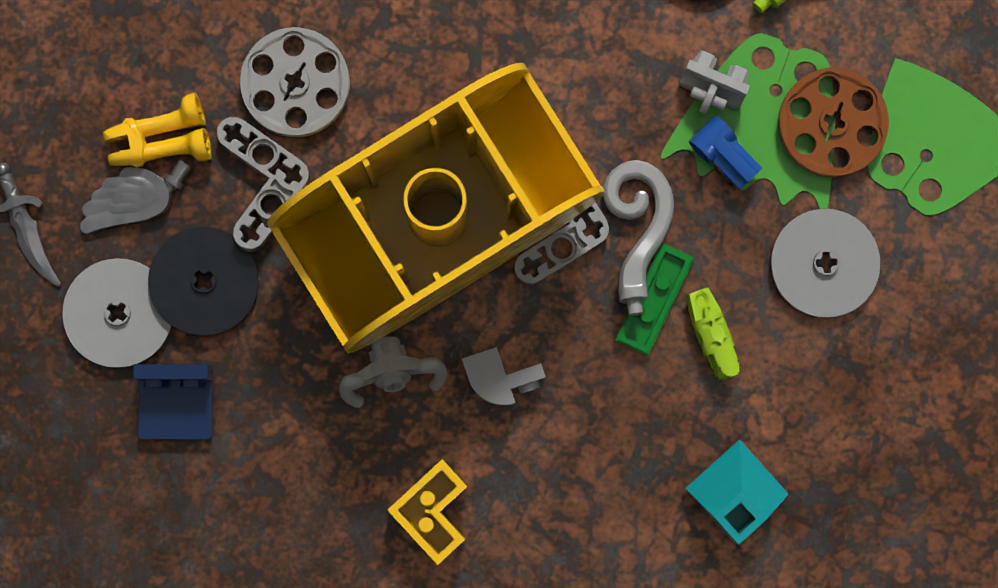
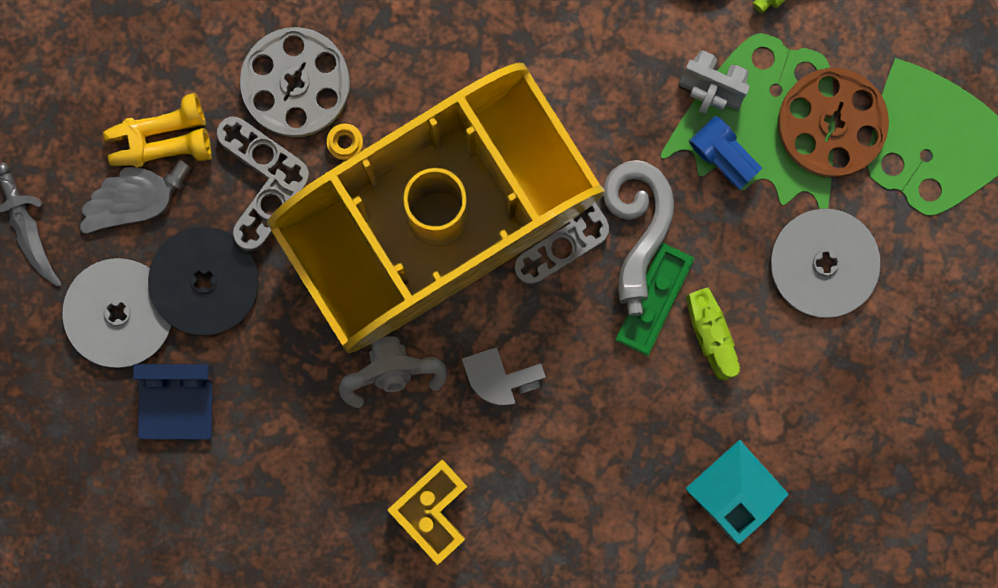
none -> yellow plate [327,124,363,160]

